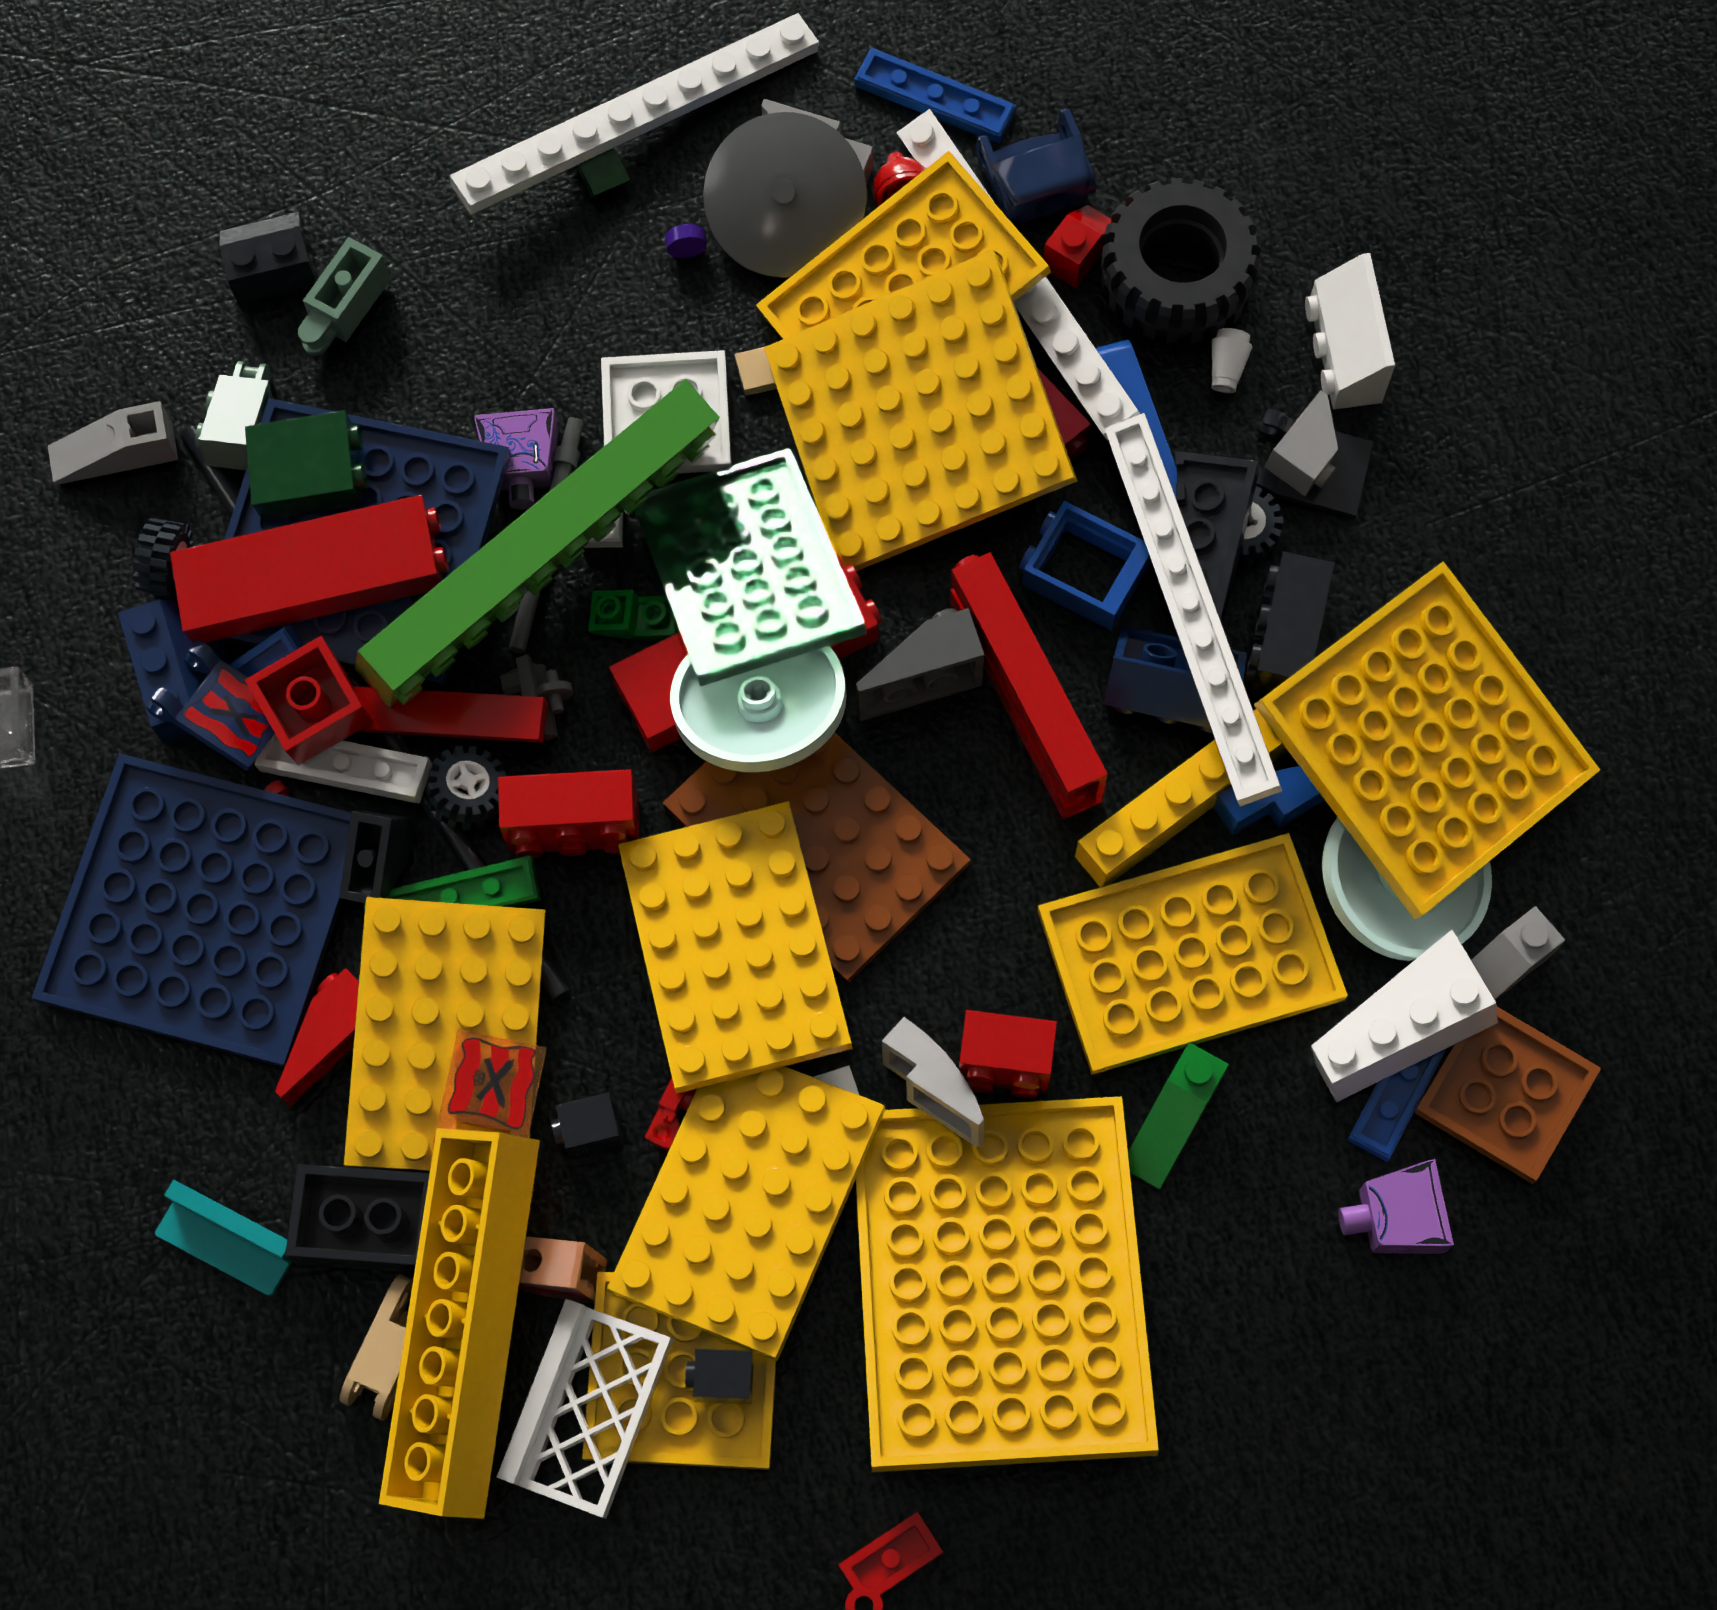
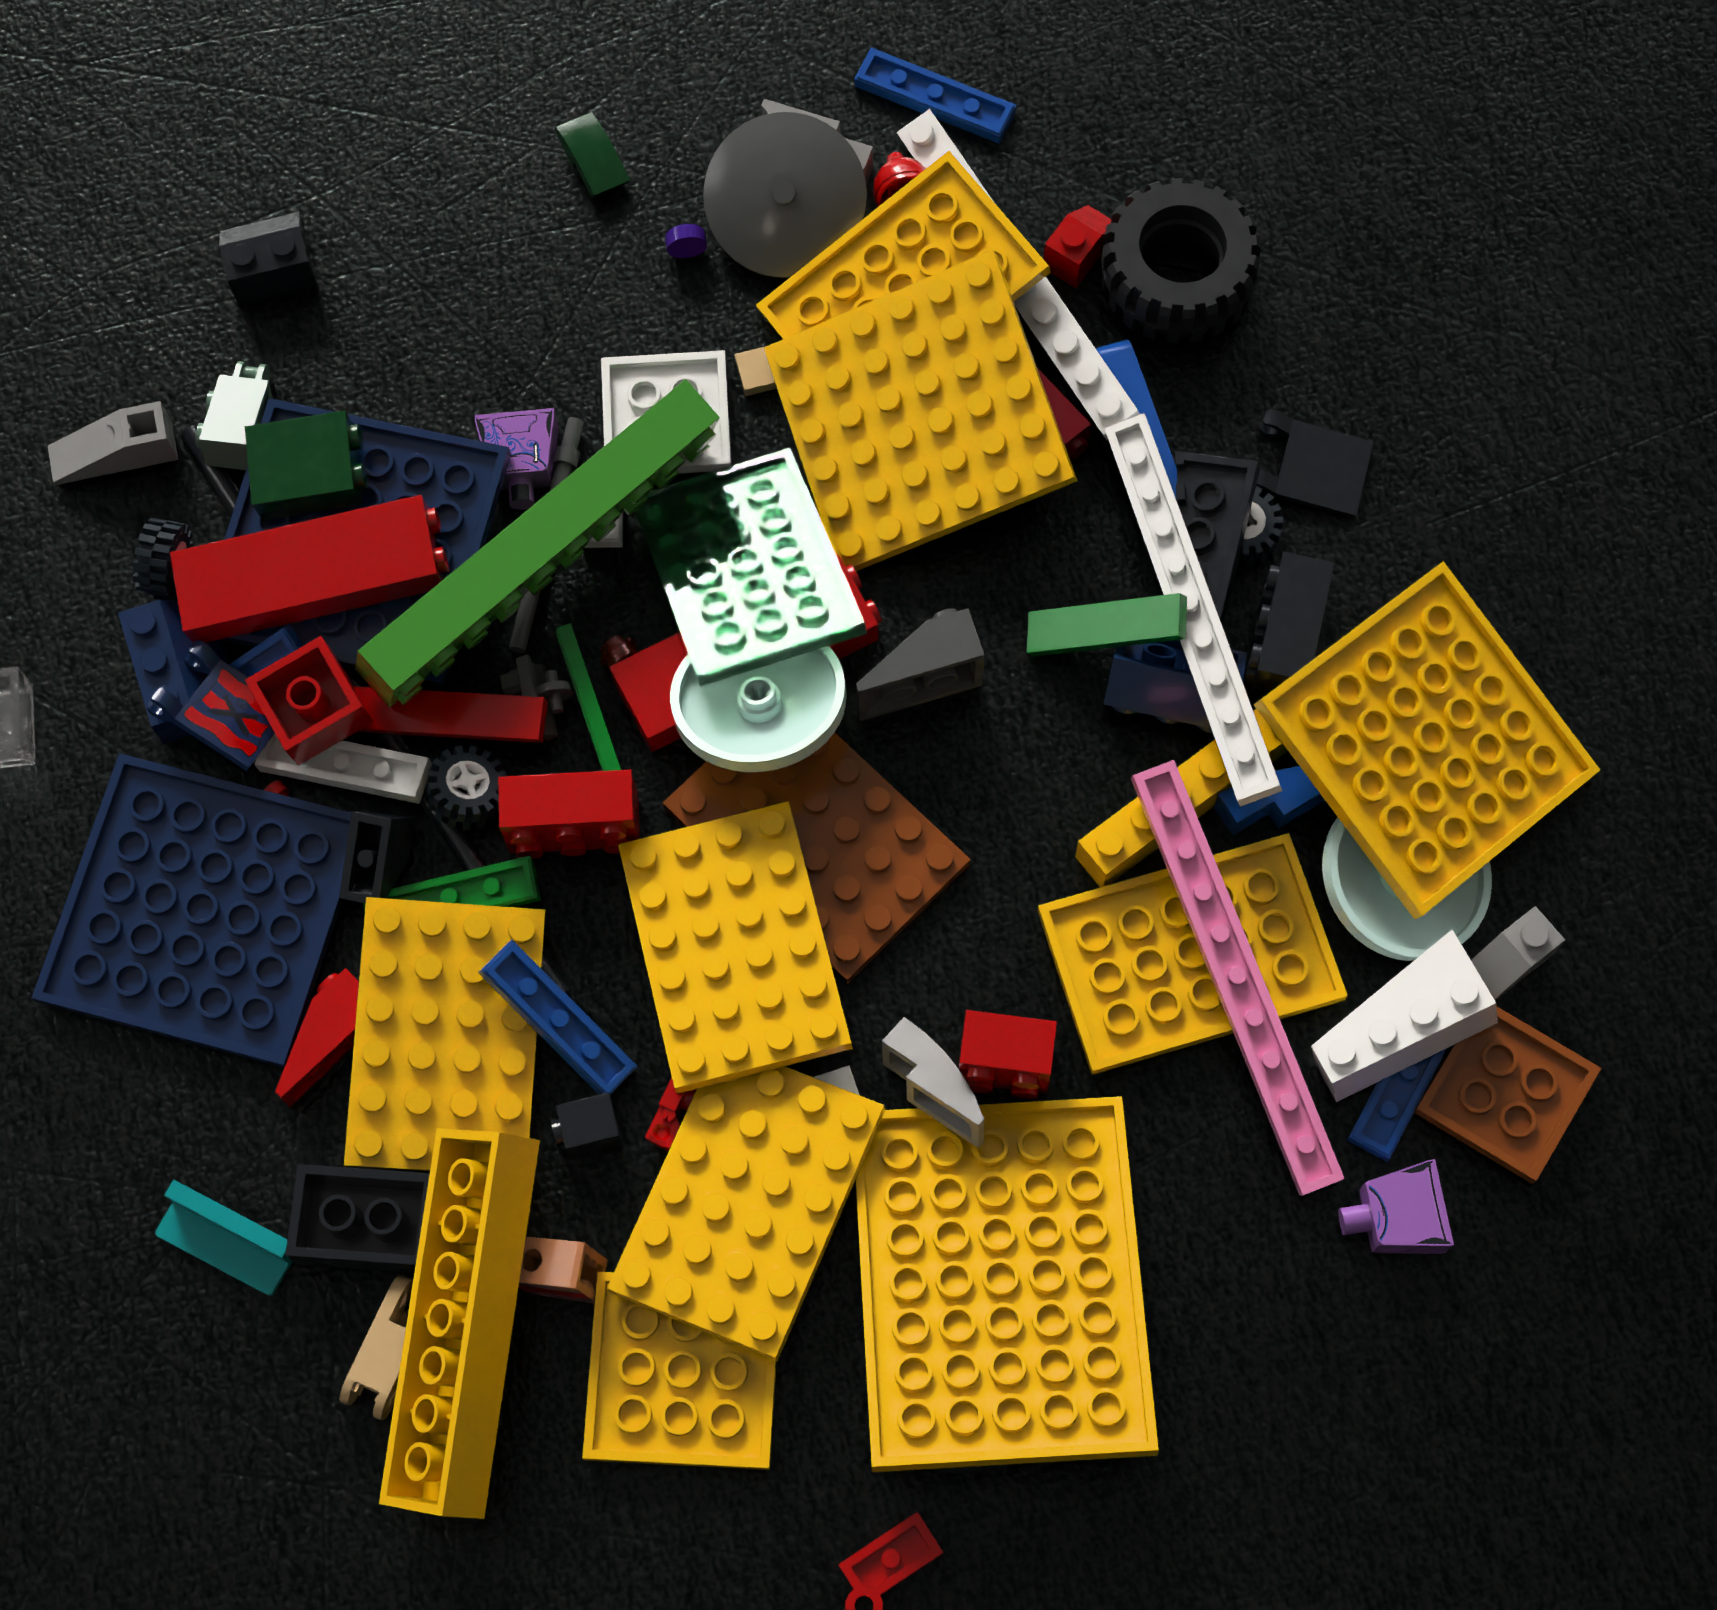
sand green brick [298,237,391,356] -> none
flag [433,1029,547,1148] -> none
white plate [450,13,819,215] -> none
white fence [497,1299,674,1519] -> none
green slope [588,590,684,641] -> none
black brick [685,1349,754,1404] -> none
red brick [950,552,1108,820] -> none
dark blue piece [976,109,1096,225] -> none
blue window [1019,501,1152,631] -> none
green slope [1128,1042,1229,1191] -> none
white cone [1211,328,1252,393] -> none
light grey slope [1265,390,1338,496] -> none
white slope [1305,253,1395,410] -> none
none -> blue tile [478,939,637,1095]
none -> green tile [555,623,621,771]
none -> clear red plate [599,636,638,670]
none -> green tile [1027,593,1187,656]
none -> bright pink plate [1131,760,1345,1196]

